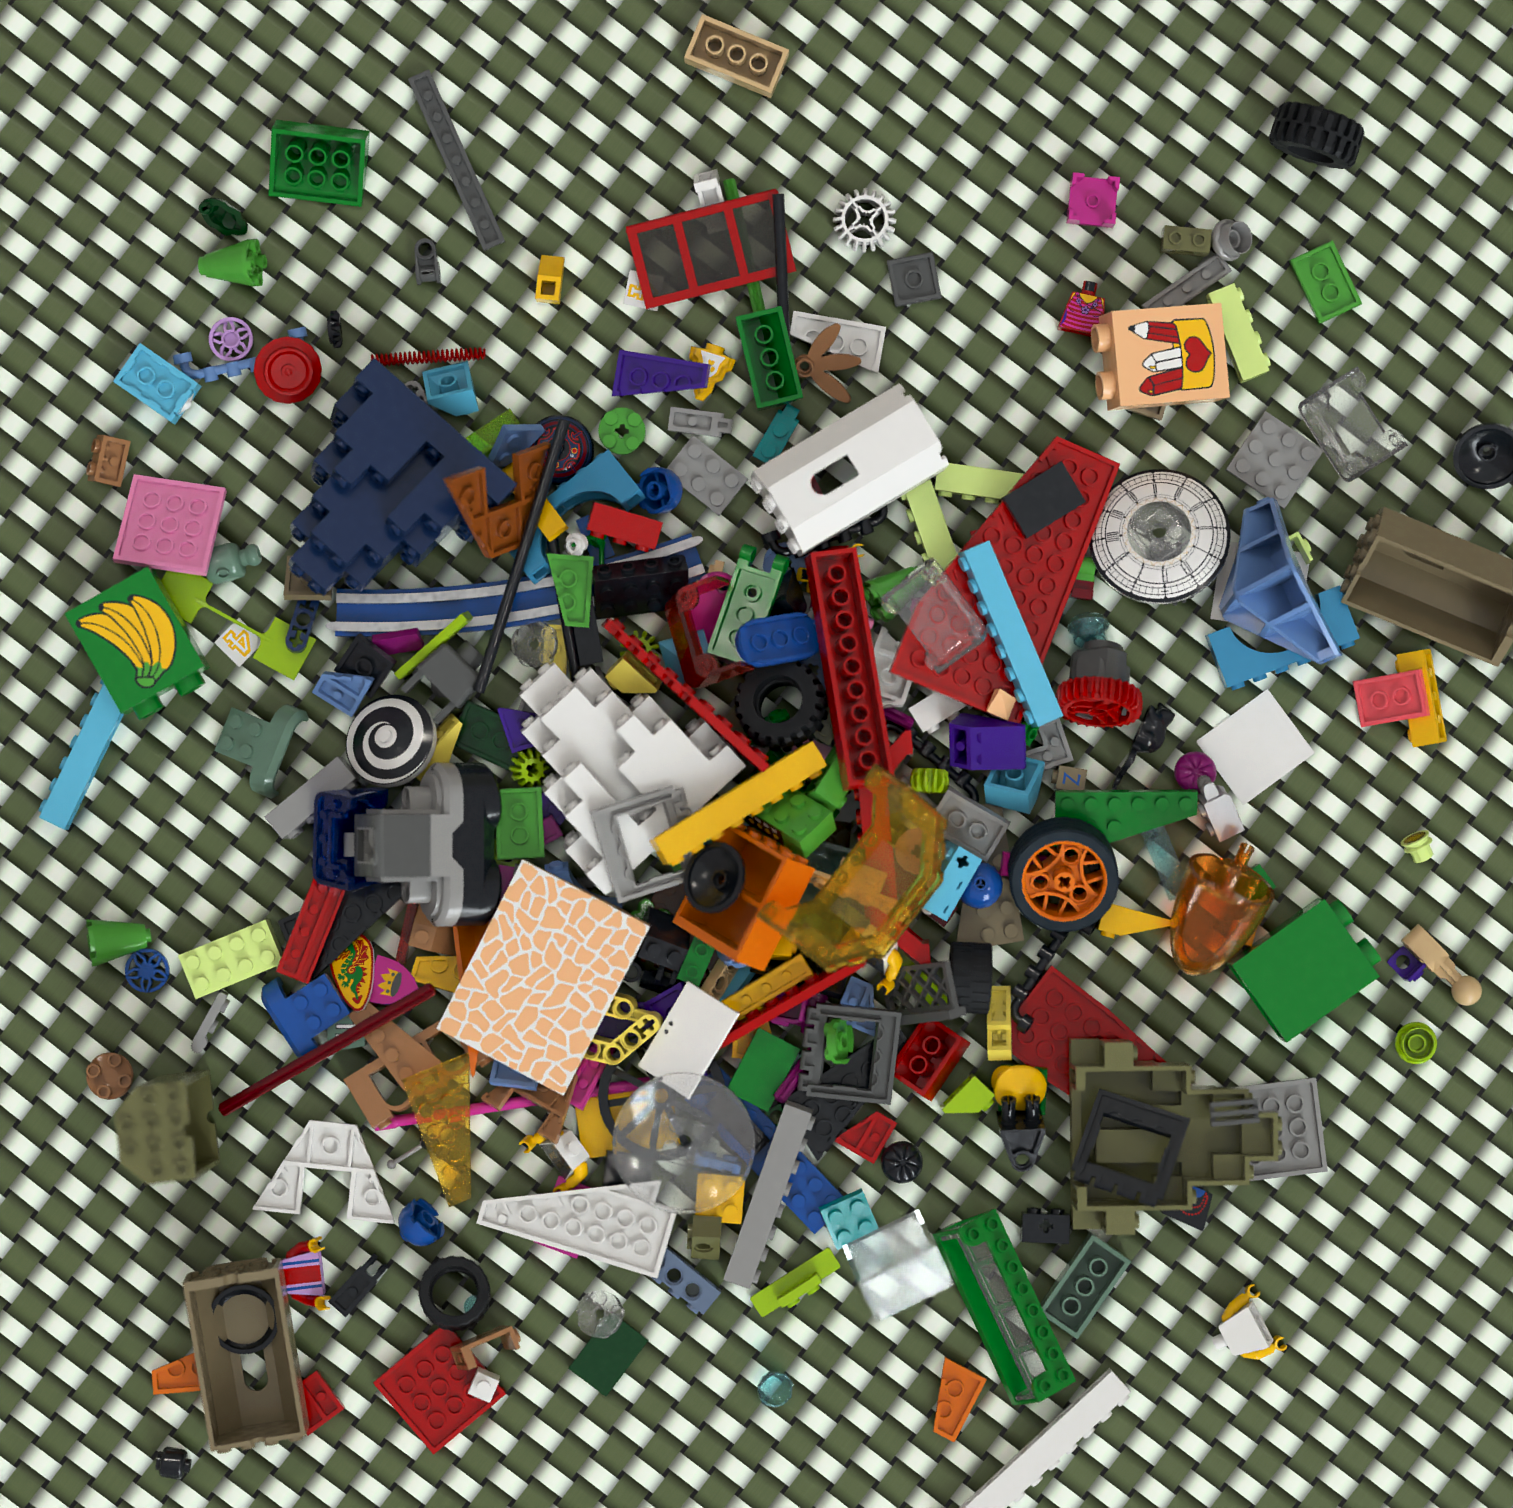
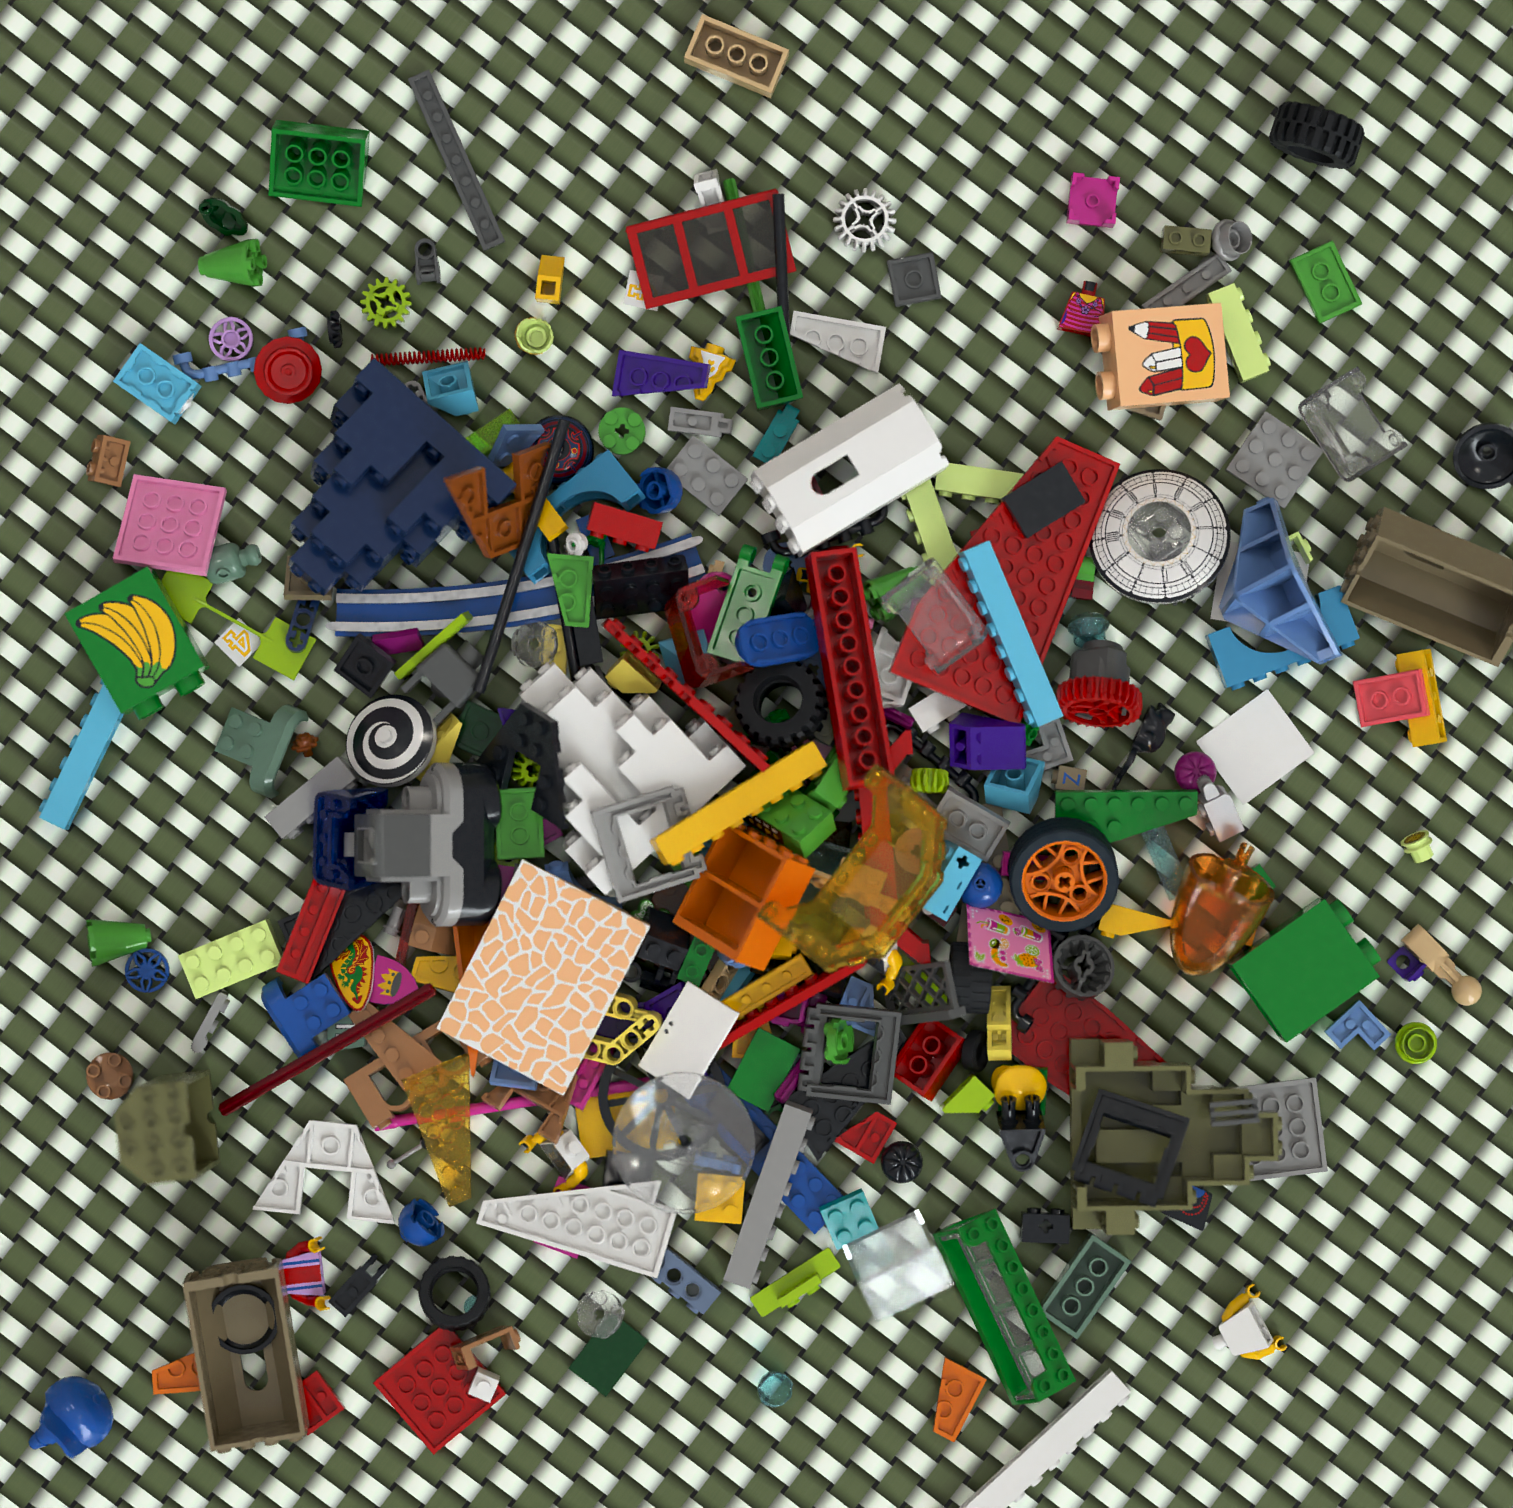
black head [155,1447,192,1480] -> none
medium blue wing [312,671,375,717] -> none
black dish [684,842,746,914] -> none
olive brick [687,1215,722,1260] -> none
medium nougat plant [794,323,861,403] -> none
light nougat slope [986,689,1016,721] -> none
none -> blue piece [28,1376,114,1458]
none -> dark orange plant [291,732,319,757]
none -> lime gear [360,277,412,329]
none -> light grey pin [383,905,407,937]
none -> black wing [475,702,569,830]
none -> yellowish green hair [515,317,554,355]
none -> black tyre [961,1030,988,1073]
none -> sticker [966,904,1054,983]
none -> dark grey gear [1052,935,1115,1001]
none -> medium blue plate [1324,1000,1392,1050]

